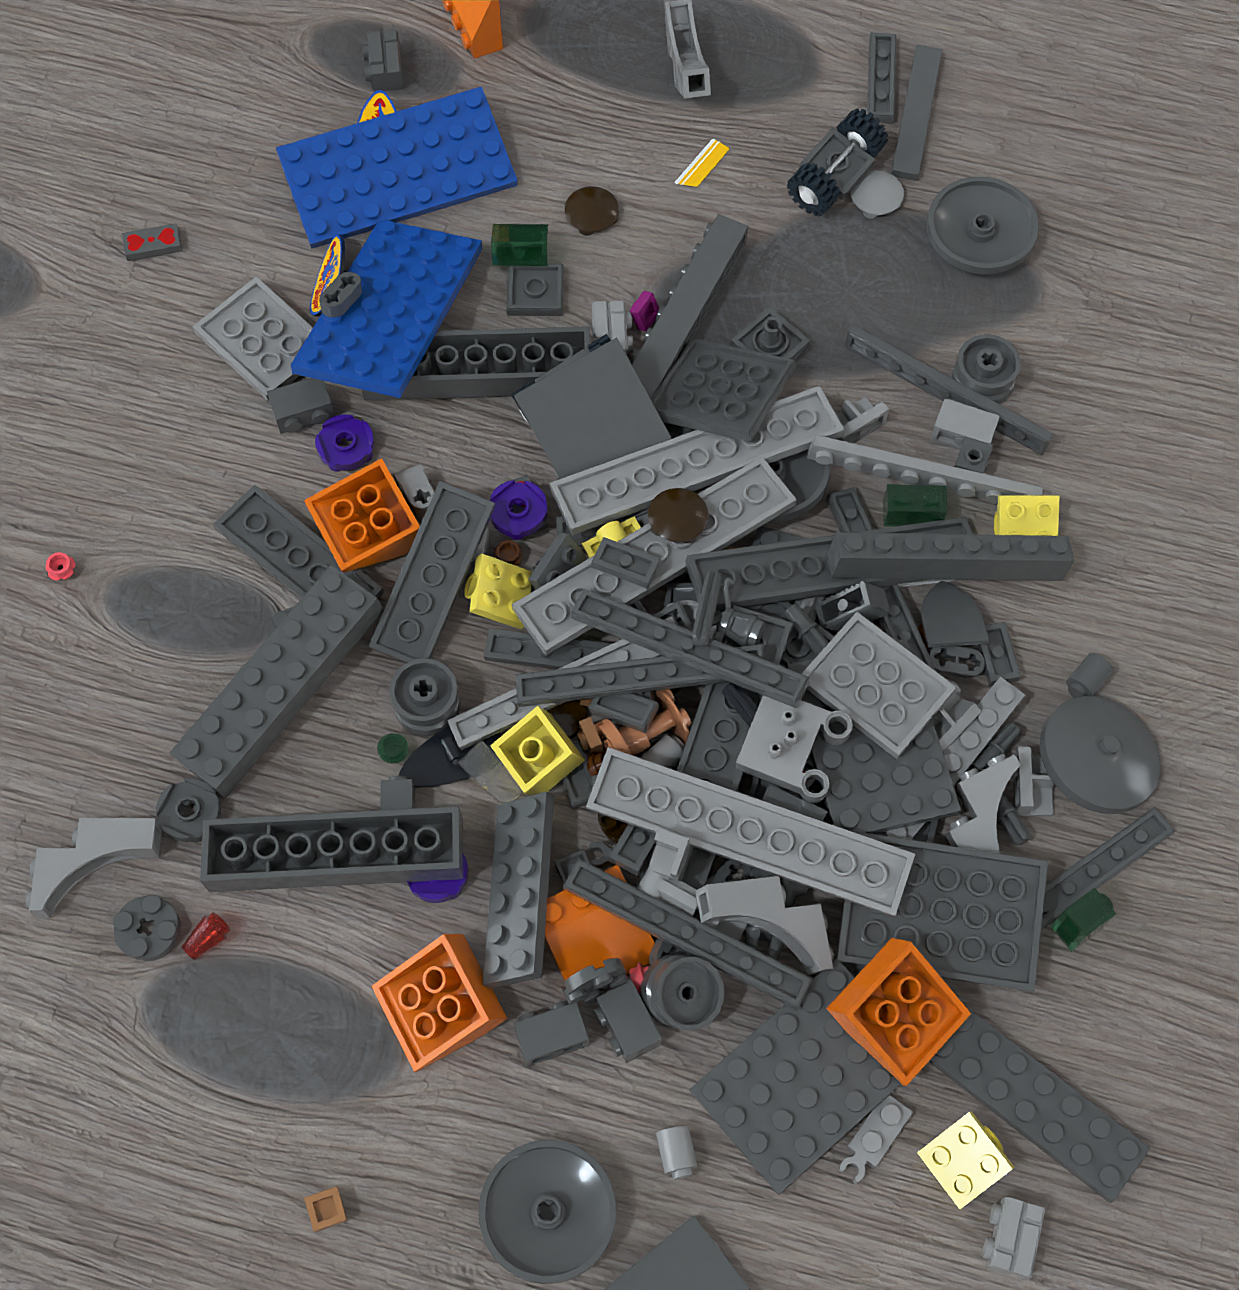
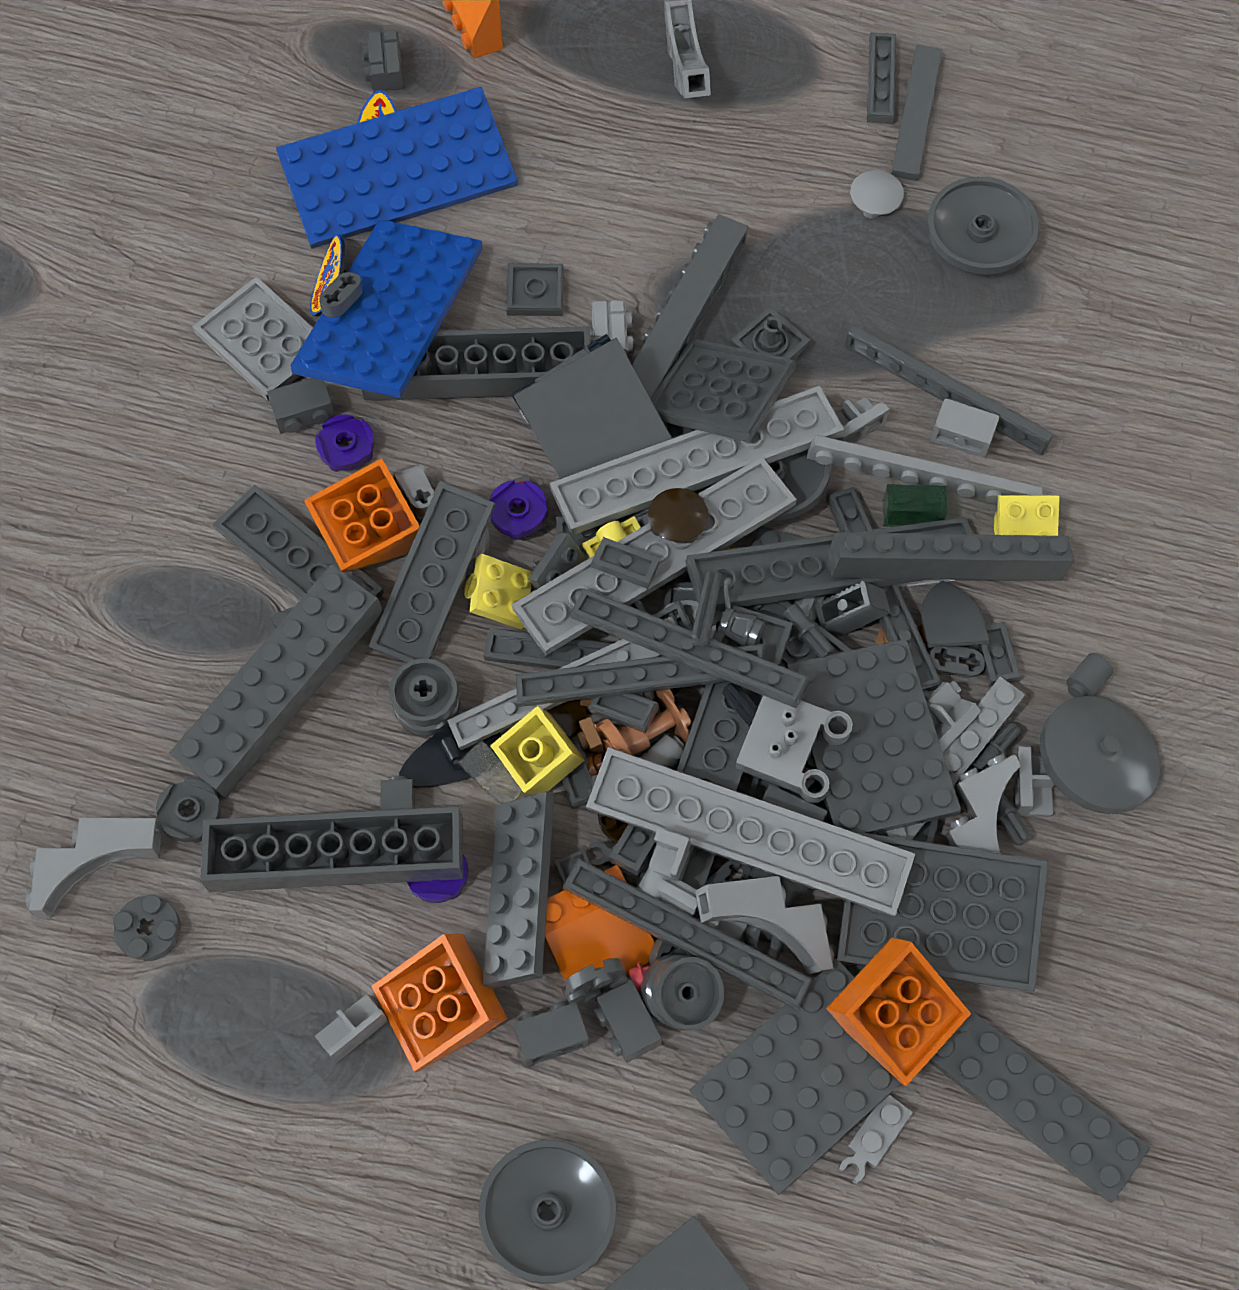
coral plate [46,552,76,581] -> none
dark grey tile [122,223,182,261] -> none
clear red cone [181,912,231,960] -> none
medium nougat plate [304,1186,348,1233] -> none
clear green plate [377,733,409,764] -> none
clear green brick [491,224,549,266] -> none
reddish brown plate [493,540,523,566] -> none
dark brown dish [565,186,619,236] -> none
magenta plate [629,291,660,332] -> none
light grey brick [656,1125,698,1180] -> none
yellow sticker [675,139,729,187] -> none
plate [787,109,888,216] -> none
light grey plate [802,612,956,759] -> none
light yellow plate [917,1111,1014,1209] -> none
dark grey wheel [952,334,1021,404] -> none
dark grey brick [954,436,993,473] -> none
light grey brick [982,1197,1045,1280] -> none
dark grey tile [1041,807,1175,930] -> none
clear green brick [1051,888,1116,952] -> none
none -> light grey panel [315,994,388,1064]

